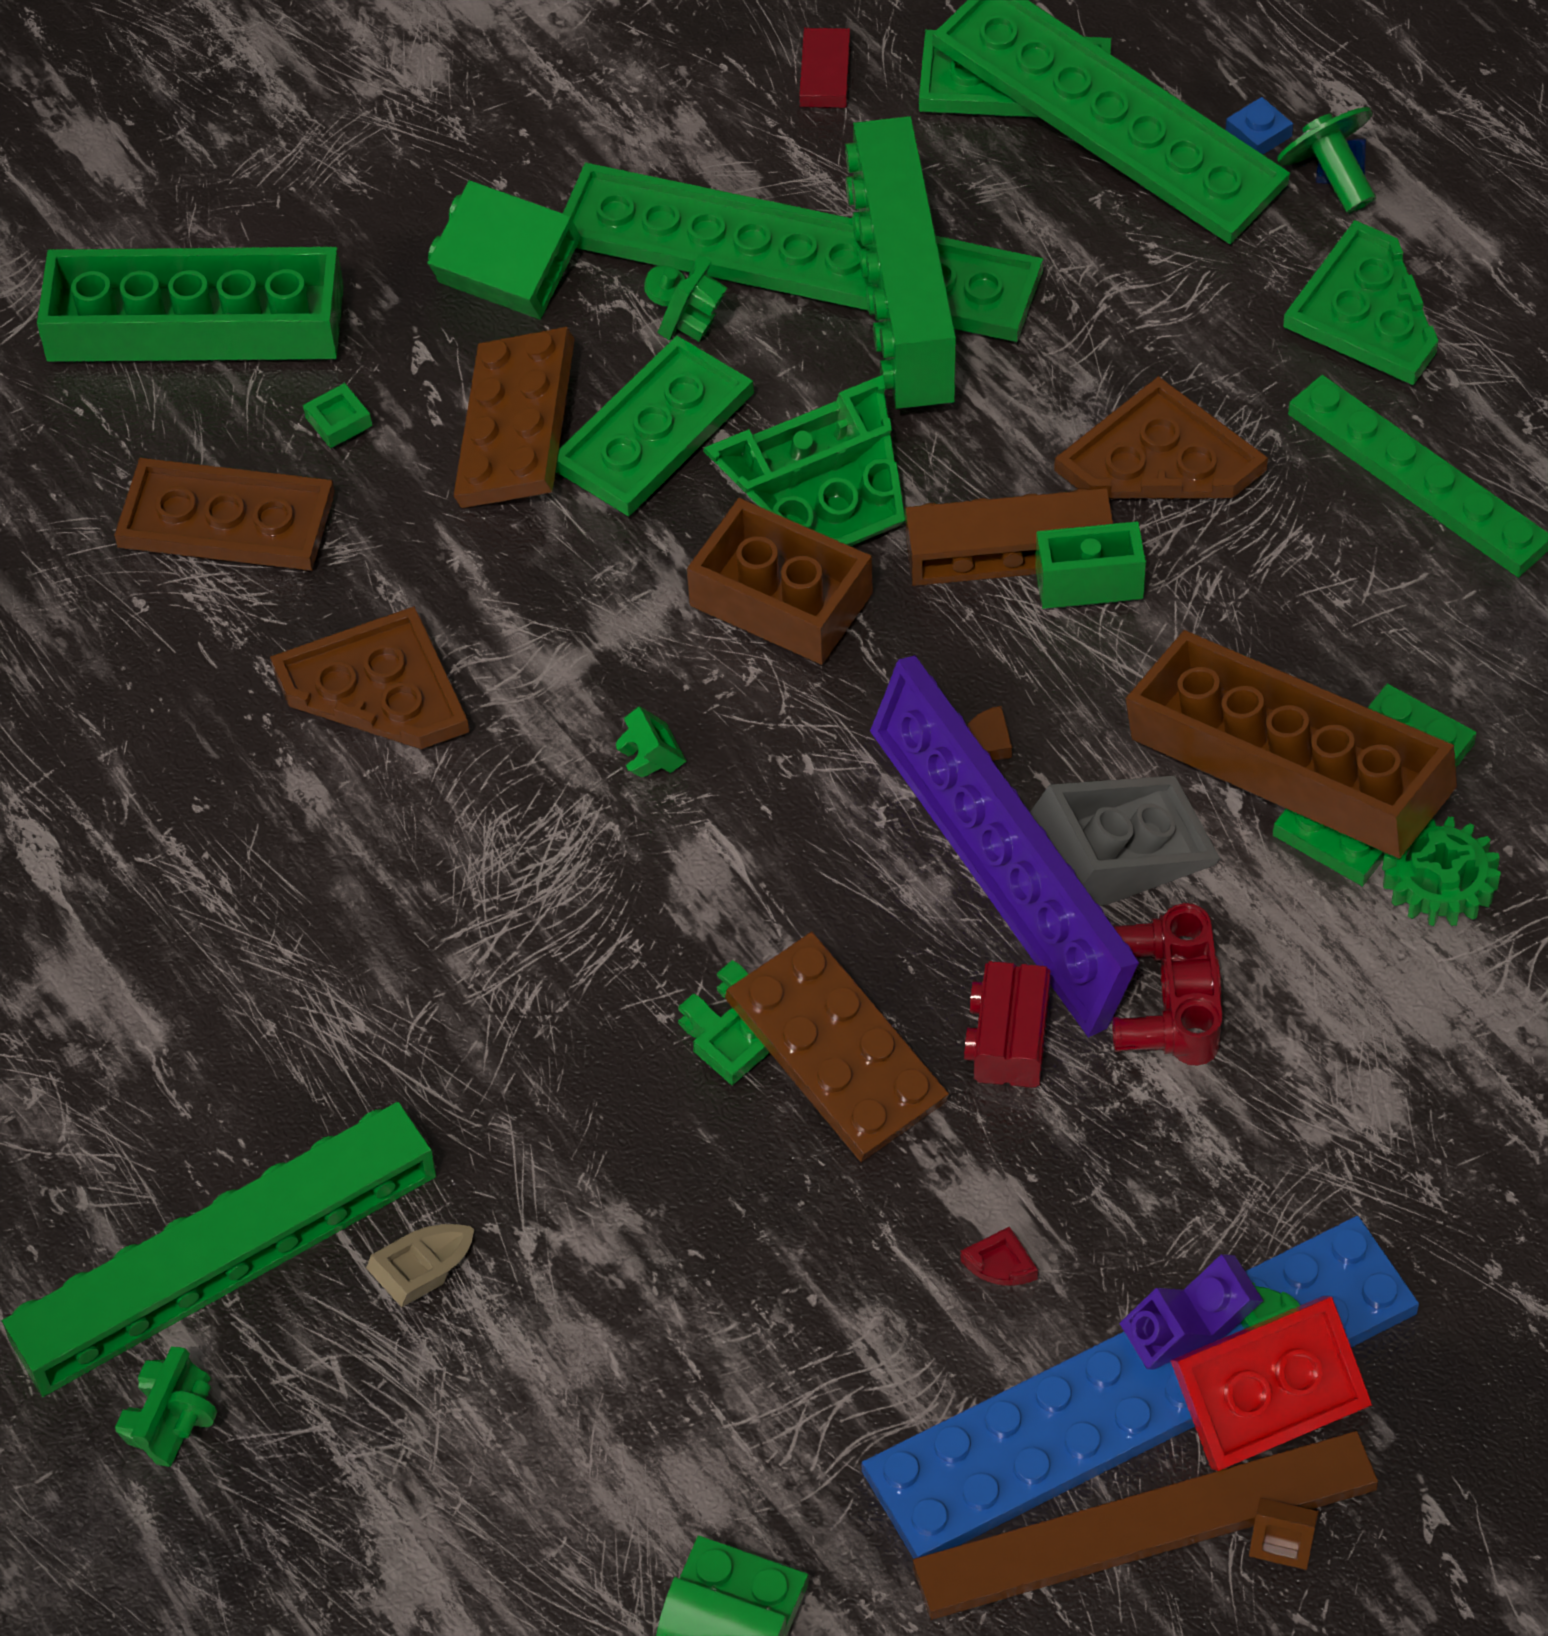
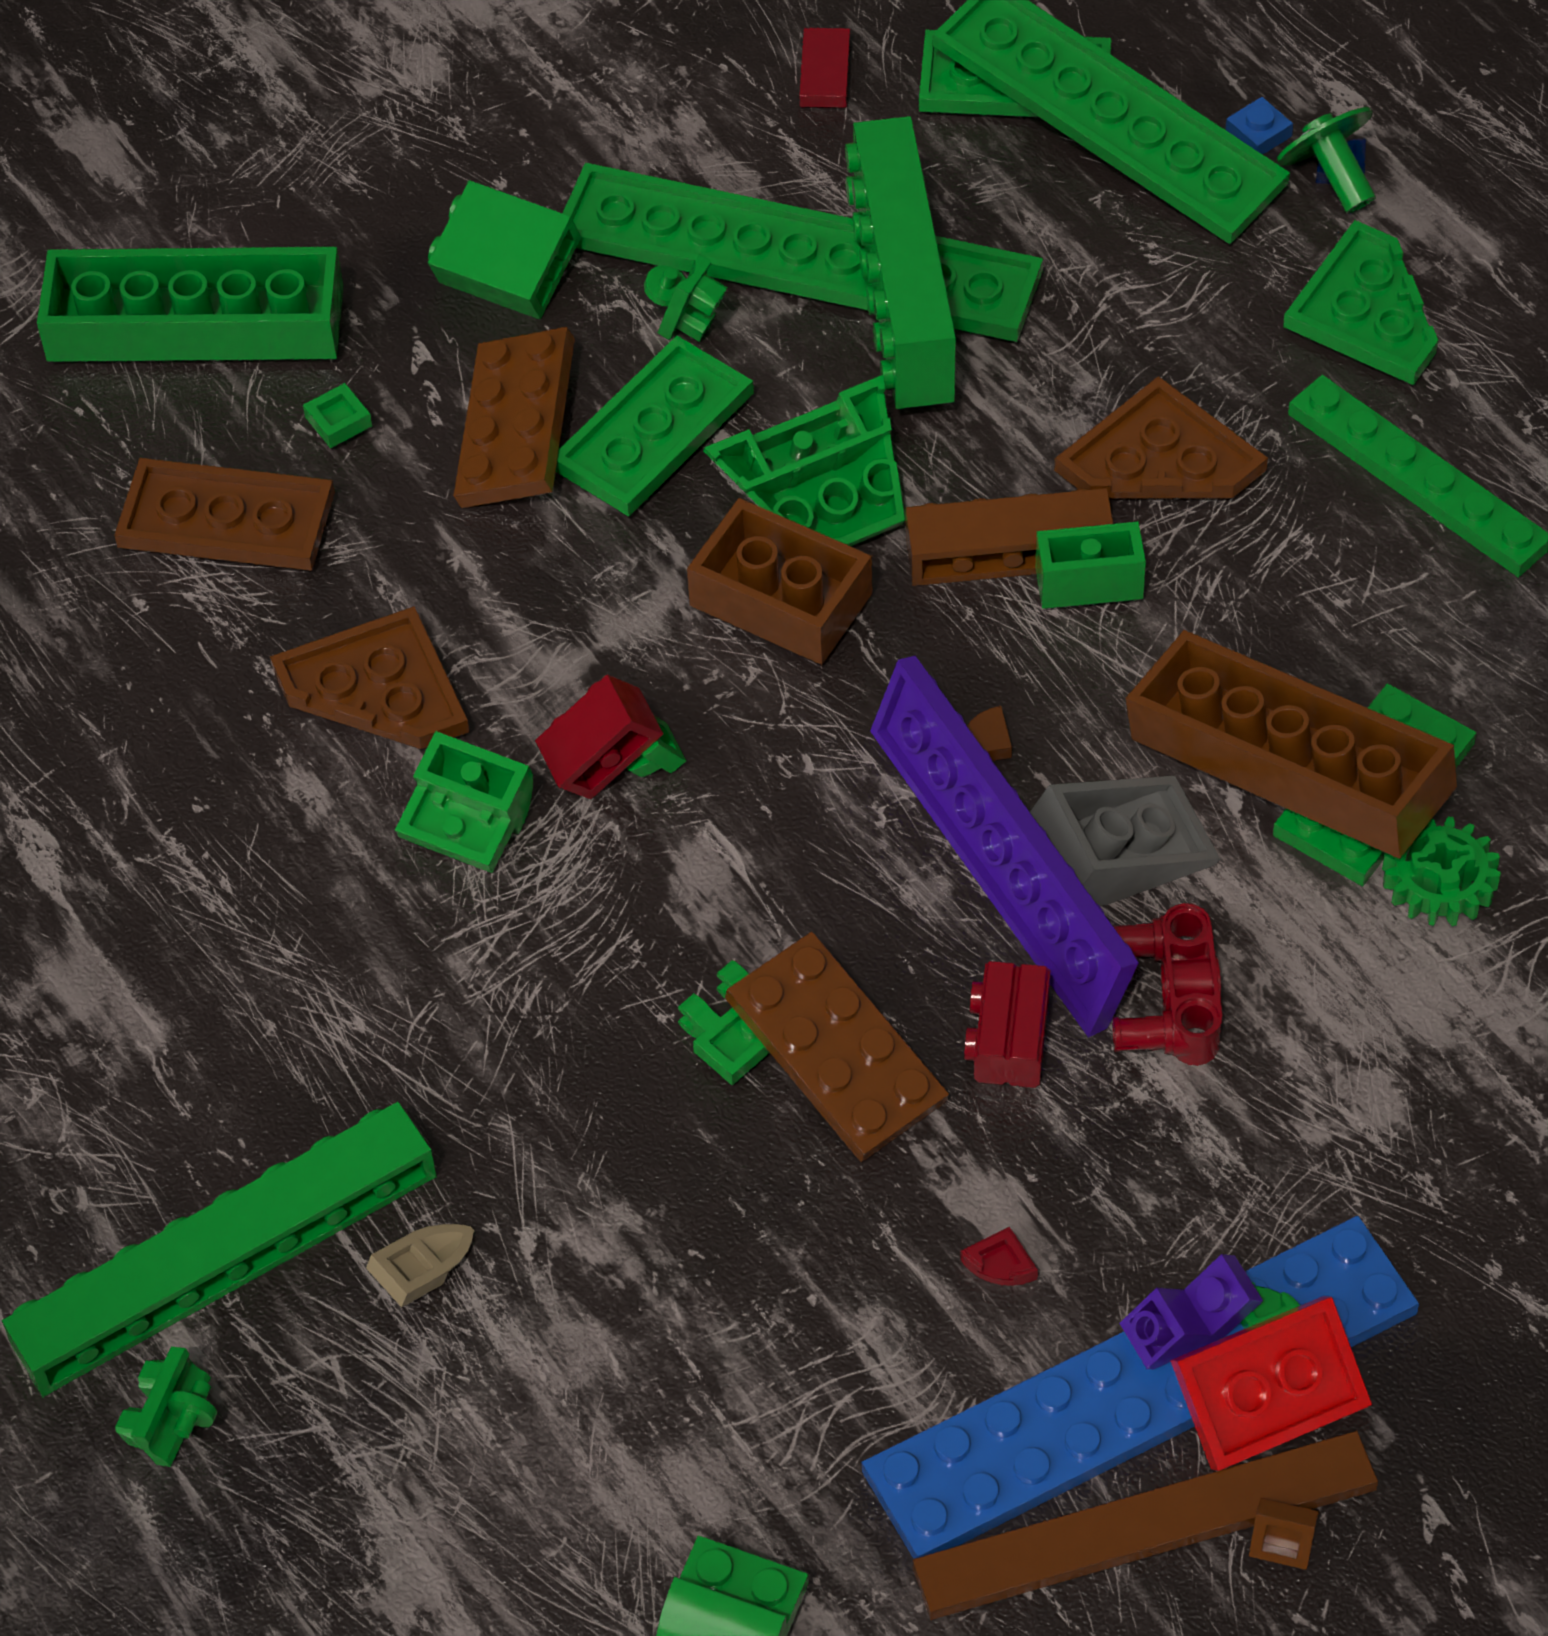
none -> green brick [395,731,533,873]
none -> dark red brick [535,674,663,799]

